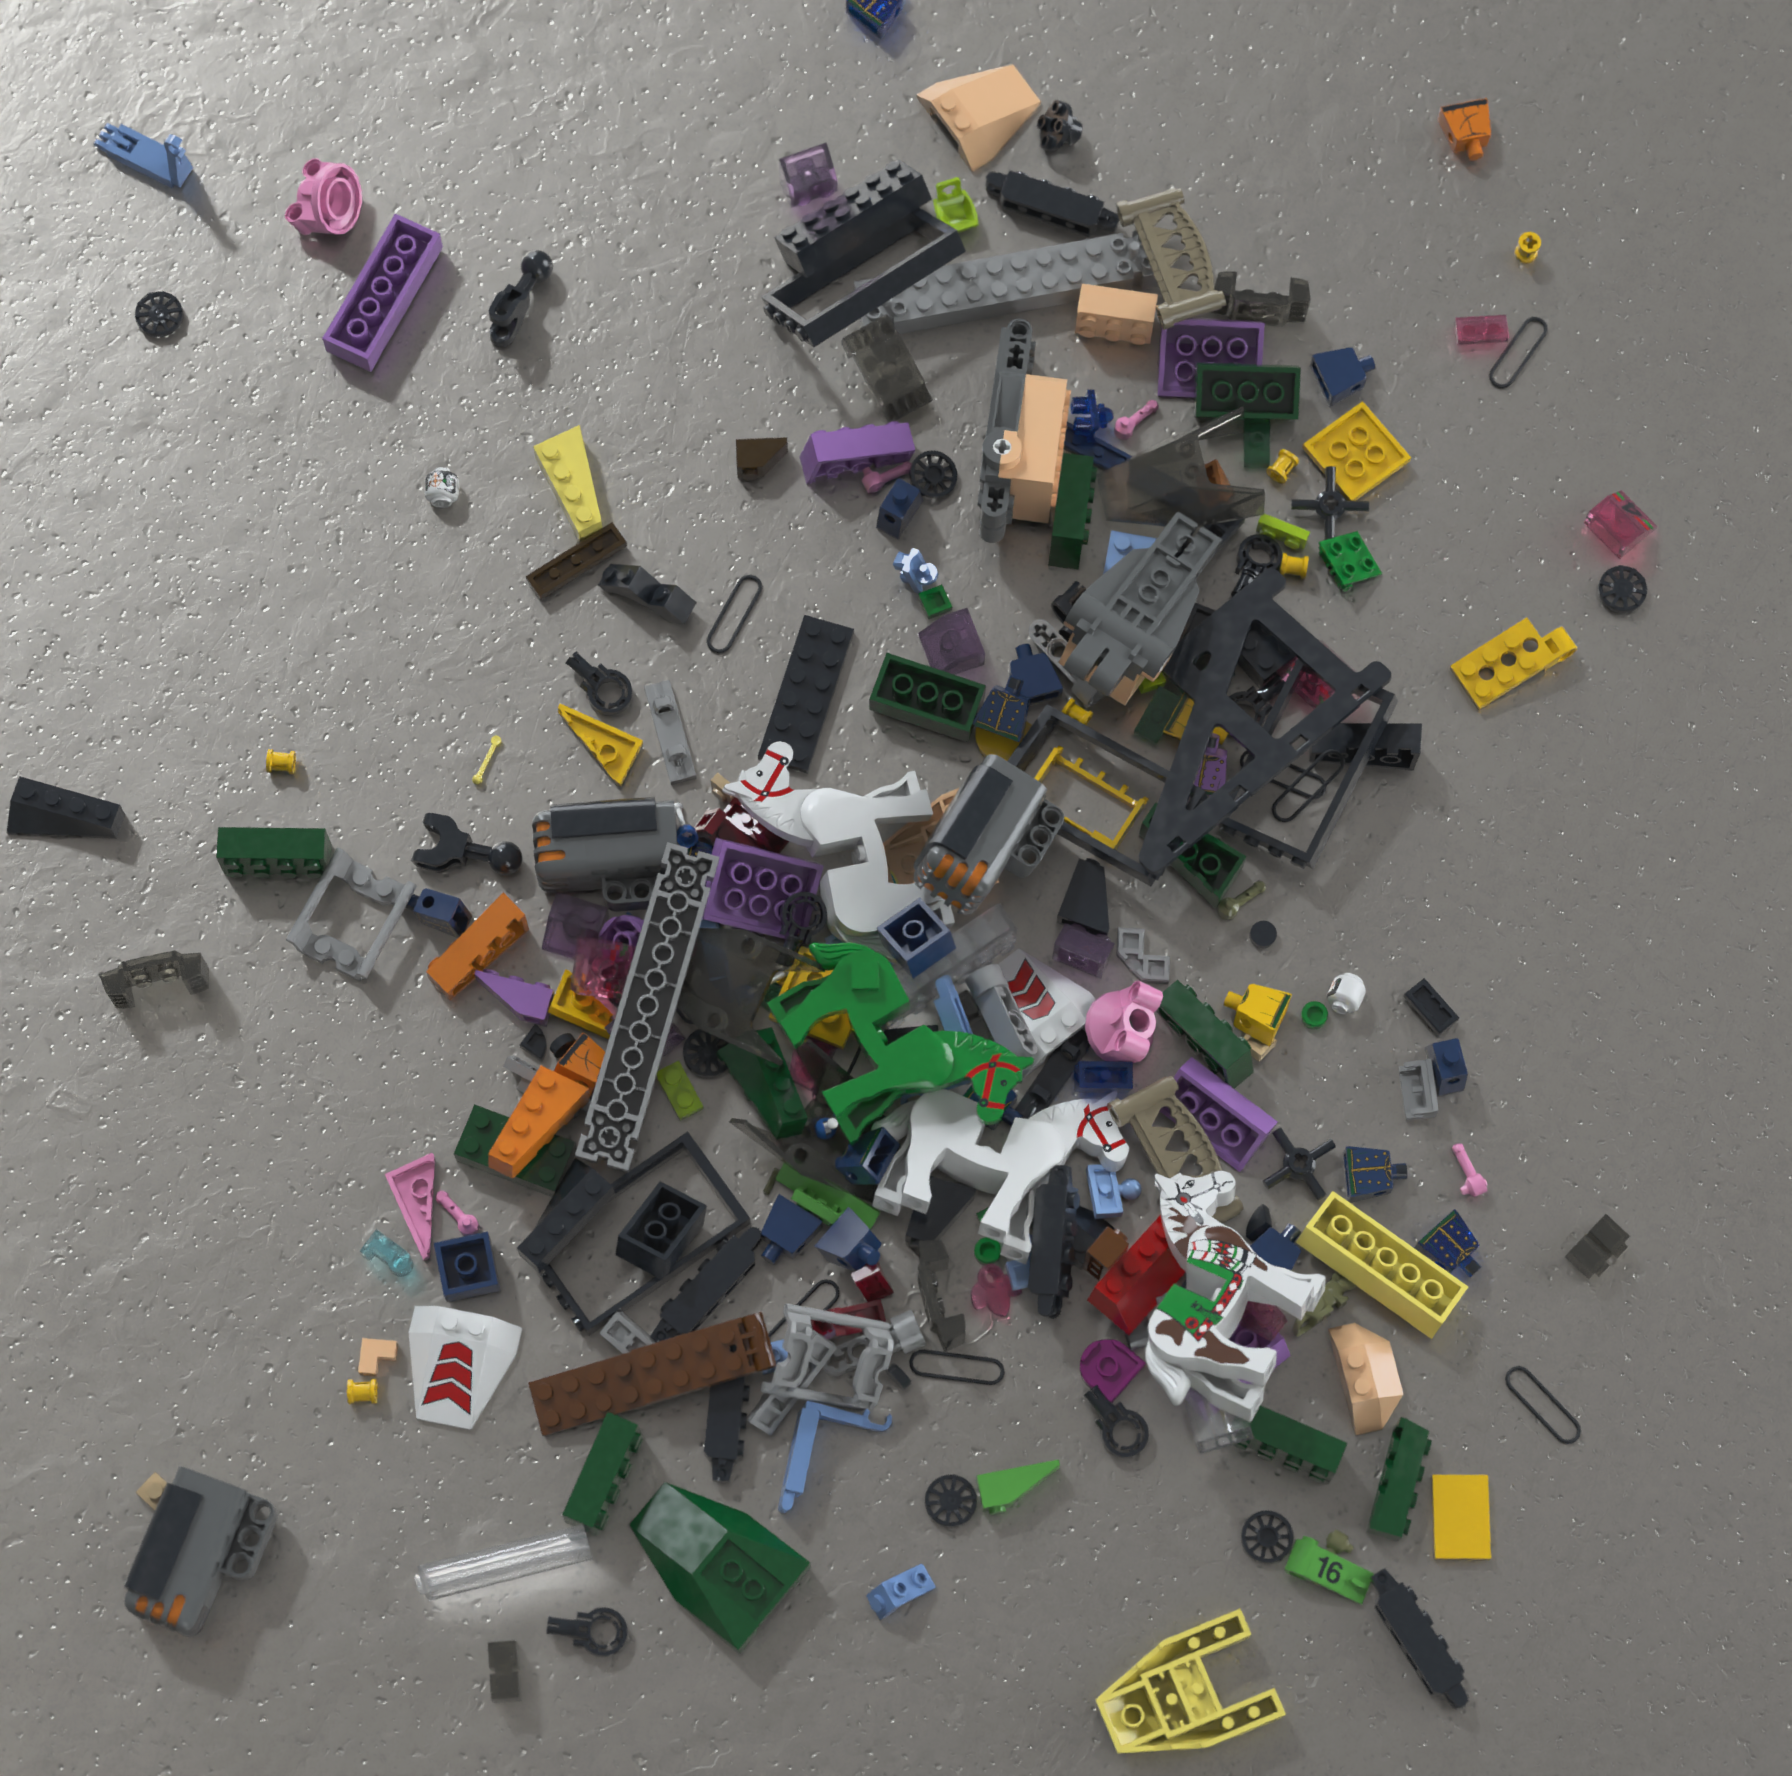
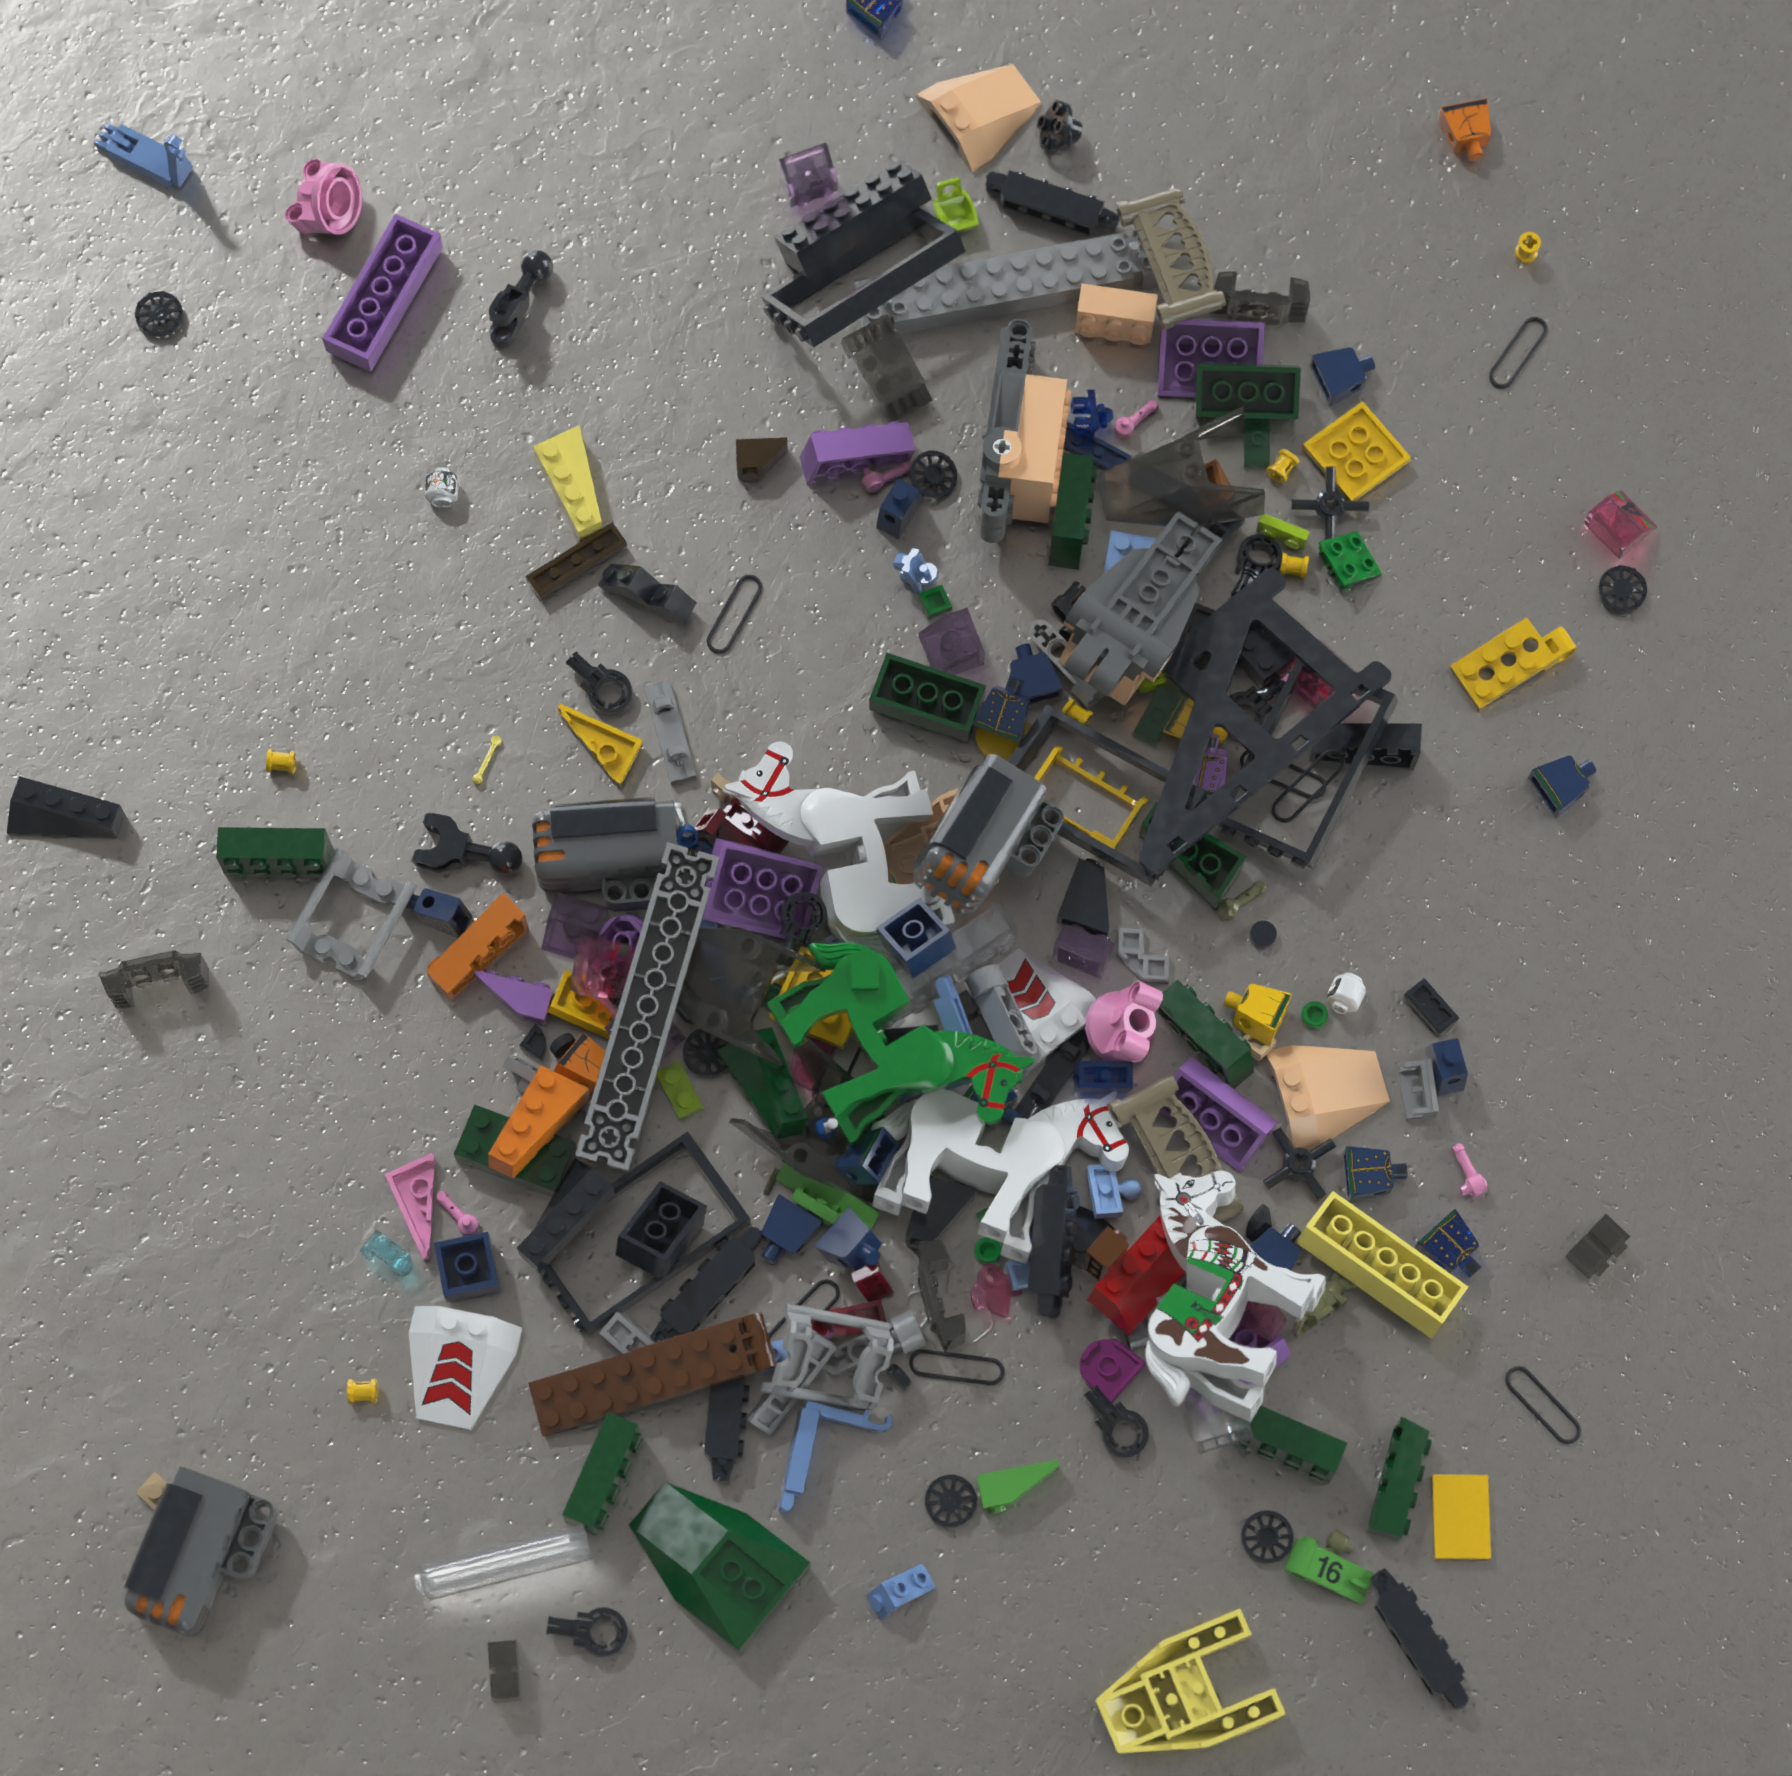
light nougat piece [358,1338,398,1377] -> none
black plate [758,615,854,774] -> none
light nougat wedge [1328,1323,1404,1436] -> none
clear pink plate [1454,315,1509,345] -> none
none -> light nougat wedge [1265,1045,1390,1150]
none -> dark blue torso [1528,755,1596,819]

